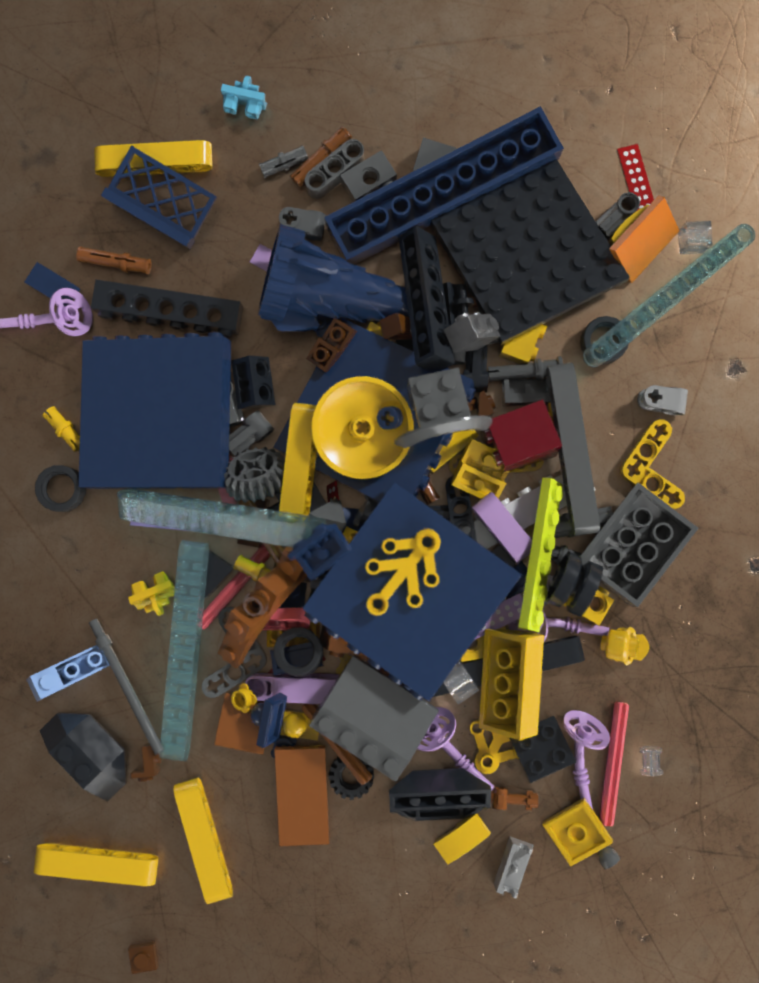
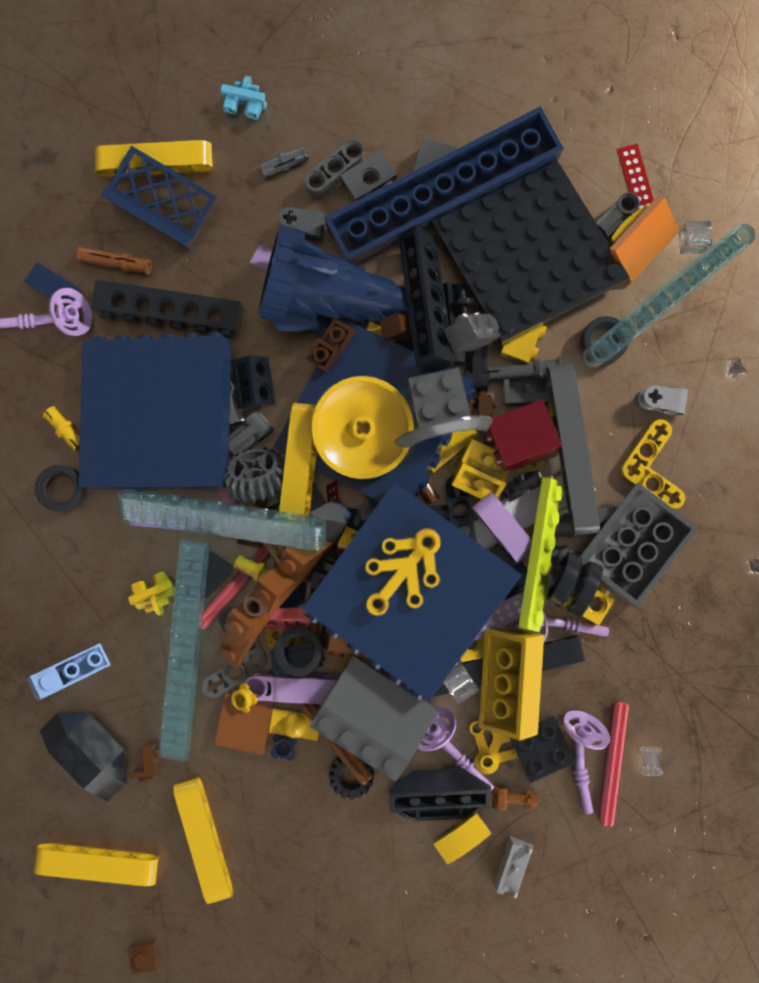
dark grey bar [89,619,164,755] -> none
dark blue tile [250,692,287,748] -> none
dark orange tile [275,745,330,846] -> none
dark blue bracket [287,523,353,580] -> none
dark orange pin [290,126,352,188] -> none
dark blue bush [377,406,403,430] -> none
yellow tile [542,798,613,867] -> none
dark grey hinge [598,846,621,869] -> none
yellow head [601,626,649,666] -> none
none -> black piece [502,470,543,499]

